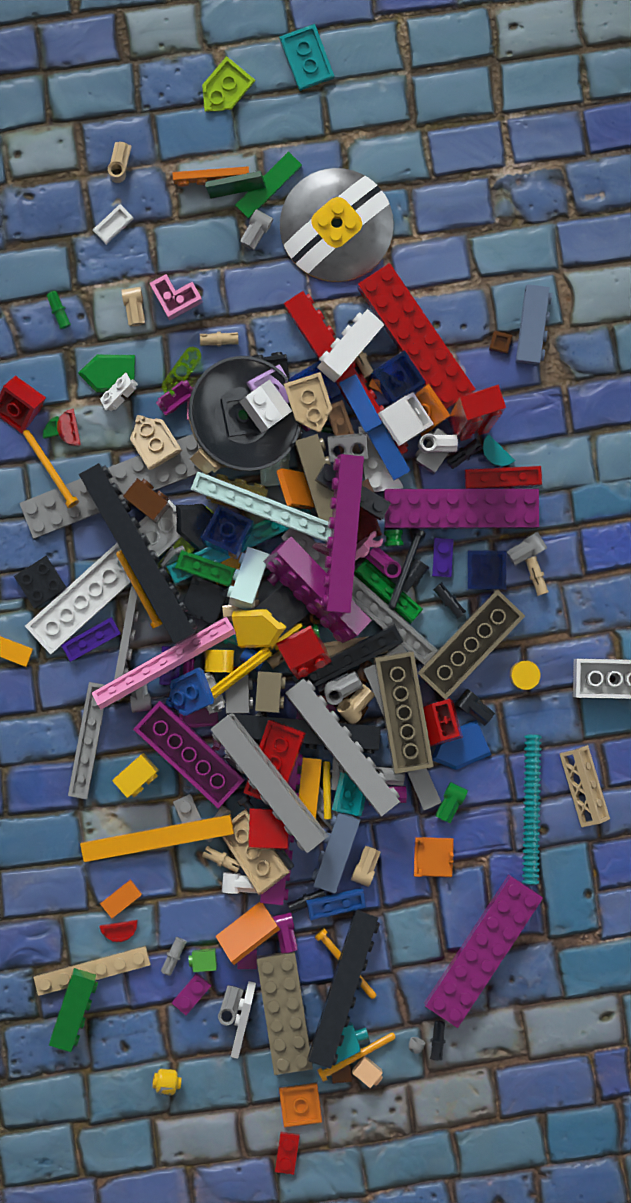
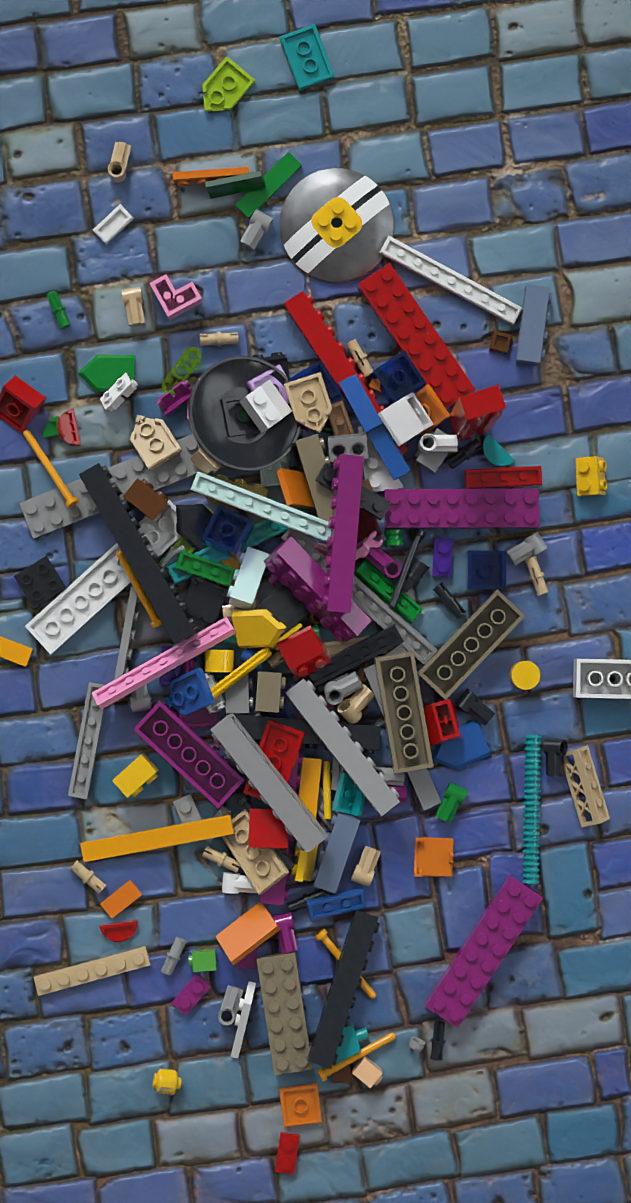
green brick [49,968,98,1052] -> none
dark purple plate [61,617,121,662] -> none
white brick [317,309,384,382] -> none
none -> tan pin [69,860,106,894]
none -> yellow bracket [291,844,318,882]
none -> white tile [379,236,522,325]
none -> black piece [543,737,568,777]
none -> yellow bracket [576,456,607,496]

